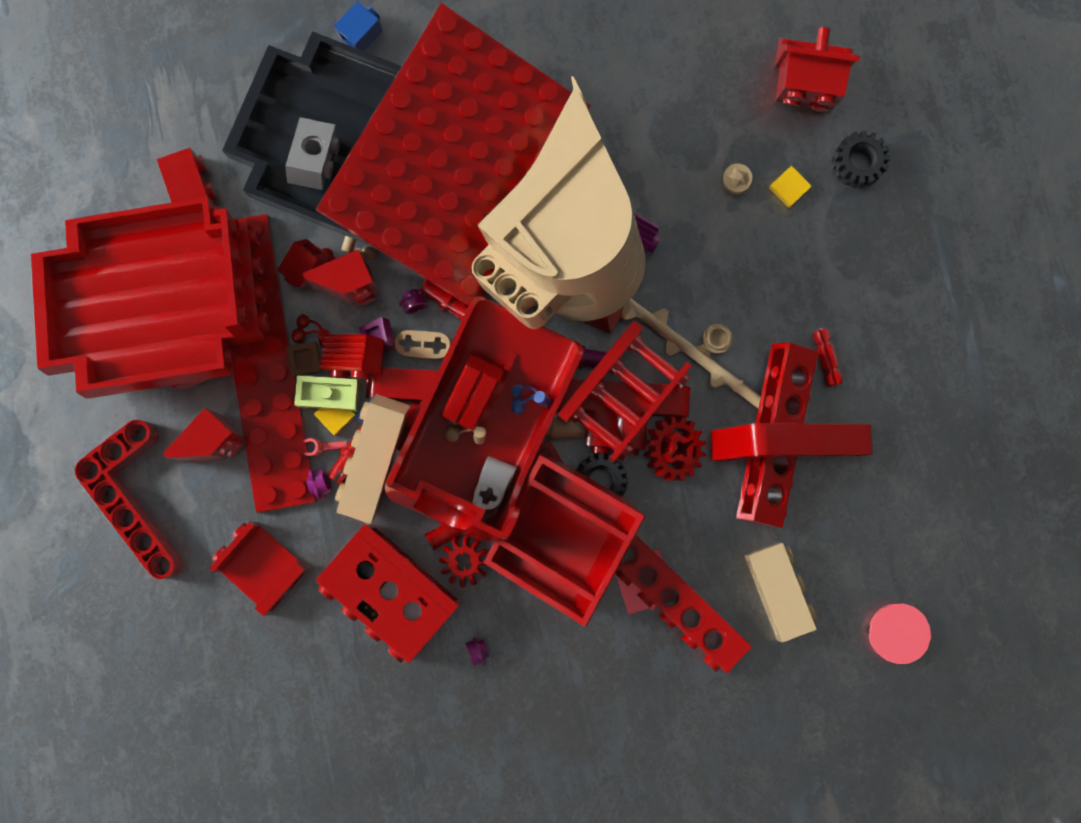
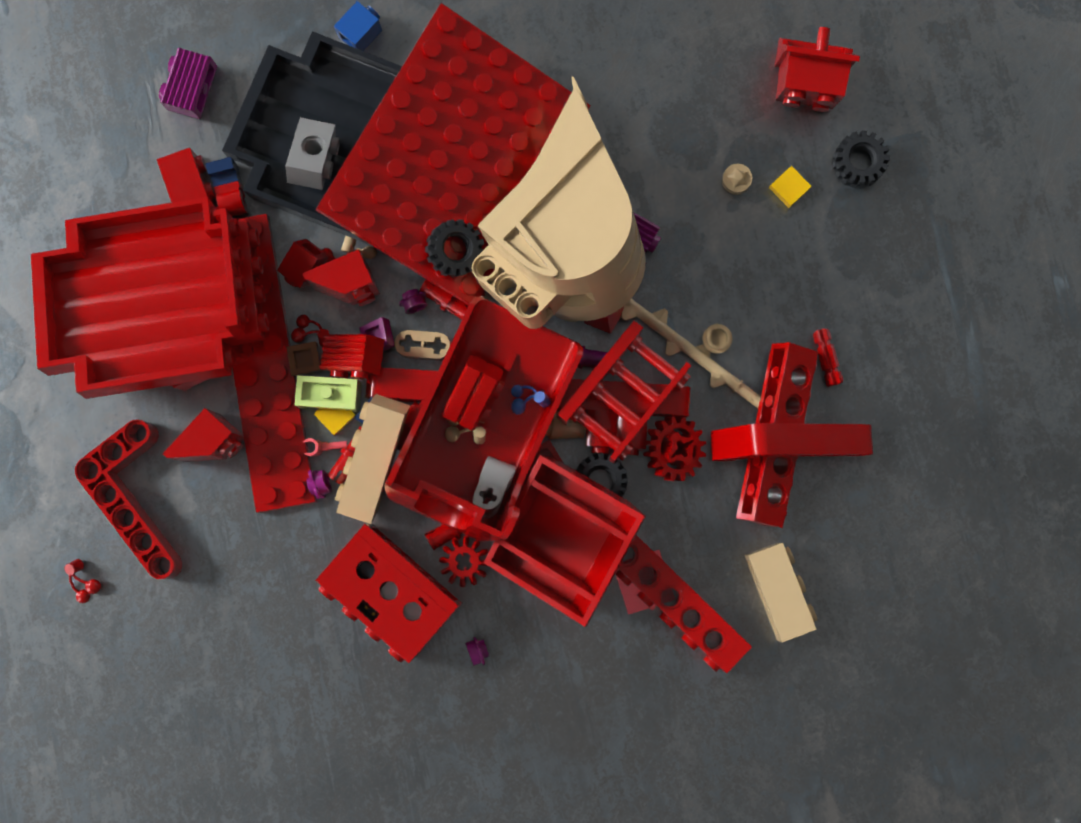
red panel [209,522,309,616] -> none
coral tile [869,603,931,664] -> none
none -> red piece [64,559,101,603]
none -> magenta brick [159,48,217,119]
none -> leg [205,157,248,217]
none -> black tyre [425,219,484,277]

